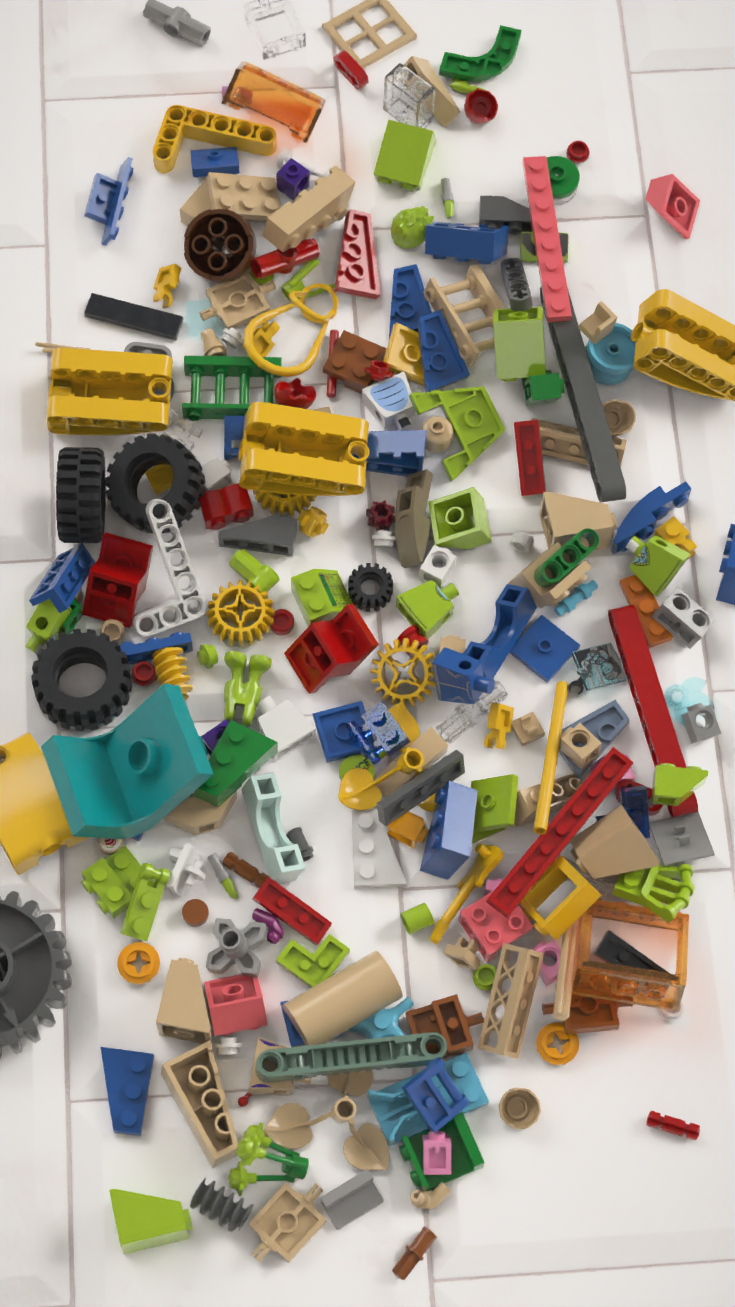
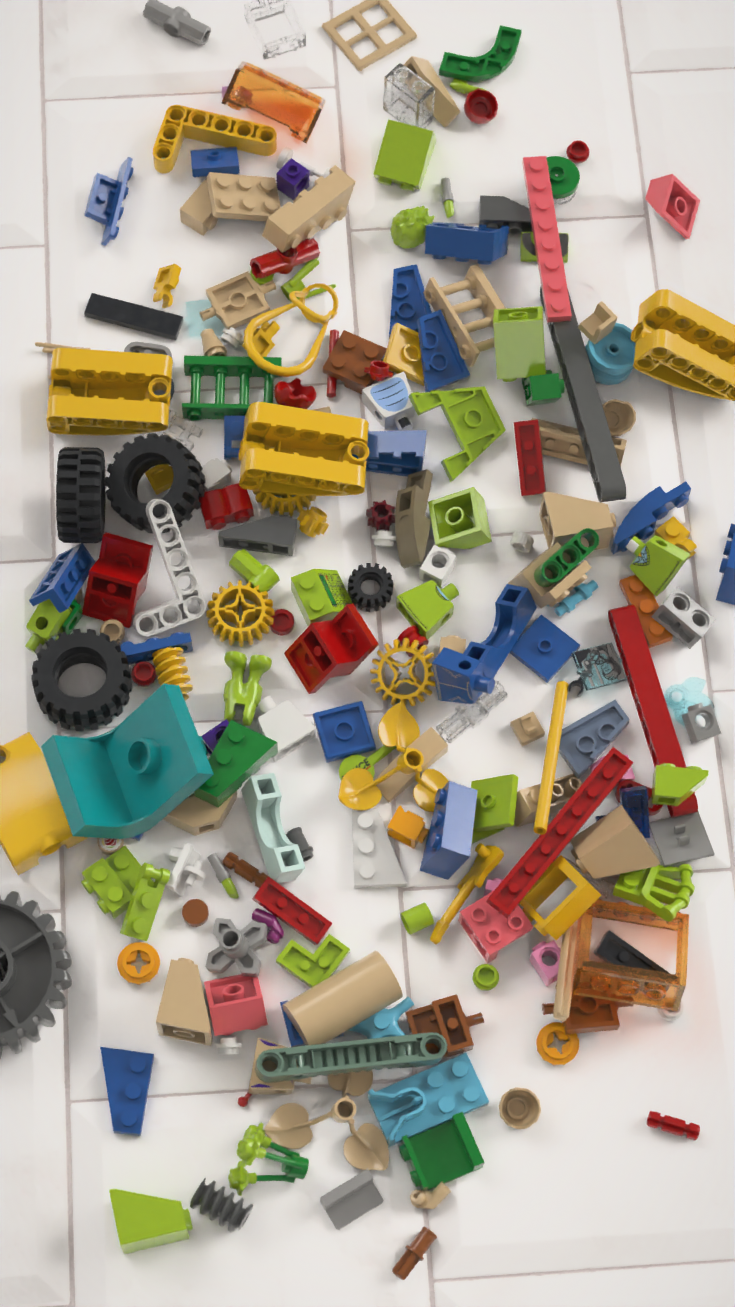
tan wedge [161,1040,238,1169] -> none
reddish brown cylinder [183,209,257,283] -> none
lime plate [197,644,218,669] -> none
tan plate [248,1182,327,1263] -> none
red beam [333,50,369,90] -> none
wing [334,209,380,300] -> none
clear blue plate [346,701,411,765] -> none
dark grey plate [377,749,465,826] -> none
blue plate [401,1057,470,1133] -> none
tan head [422,416,453,453] -> none
bright pink bracket [422,1131,451,1175] -> none
tan tile [443,937,481,970] -> none
tan fence [478,943,544,1059] -> none
yellow plate [484,703,514,750] -> none
dark grey beam [501,258,532,311] -> none
tan brick [560,723,602,770] -> none

